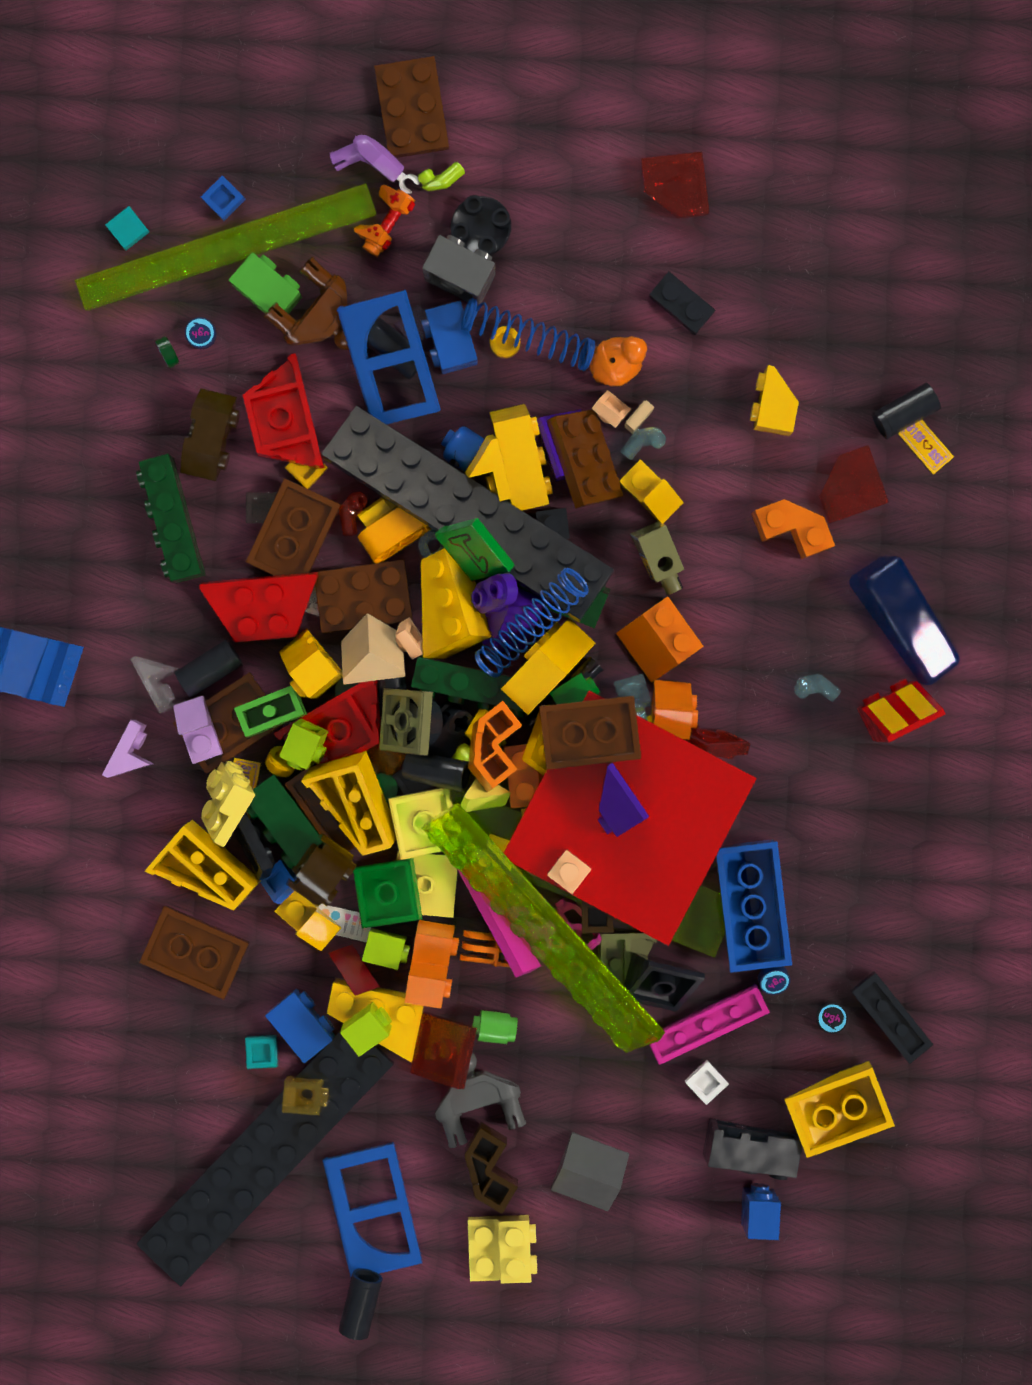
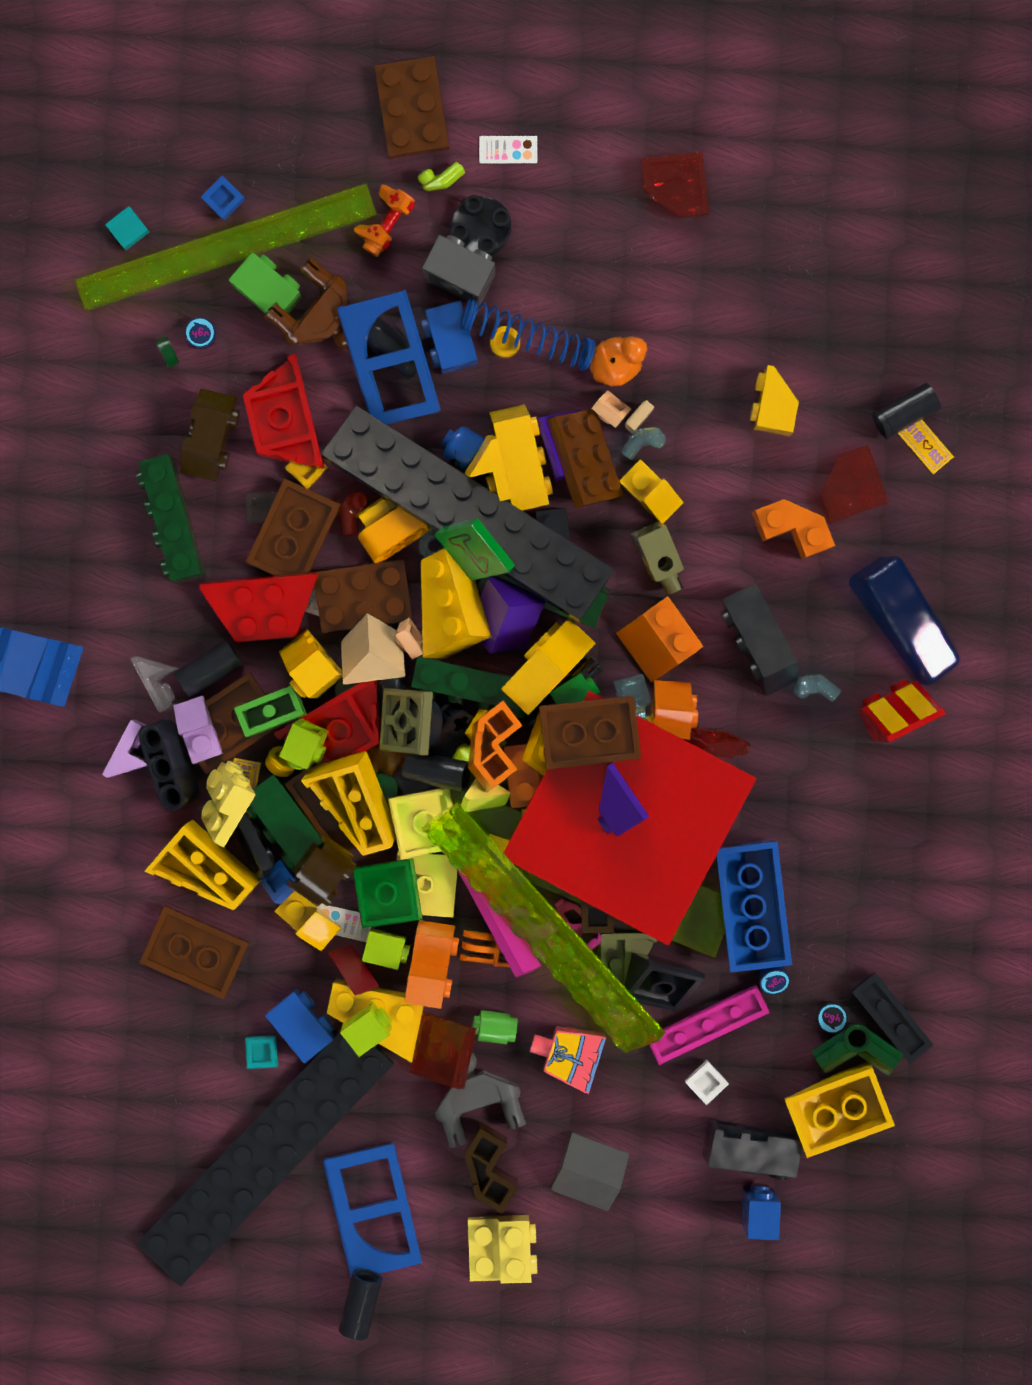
clear yellow brick [282,1076,329,1115] -> none
medium lavender arm [330,135,420,194] -> none
dark purple plate [472,573,518,614] -> none
blue piece [475,568,589,677] -> none
light nougat plate [547,849,591,894] -> none
black plate [649,271,716,335] -> none
none -> black beam [139,718,199,811]
none -> white sticker [479,136,537,163]
none -> torso [530,1026,606,1094]
none -> black wedge [720,584,799,696]
none -> dark green piece [811,1023,904,1076]

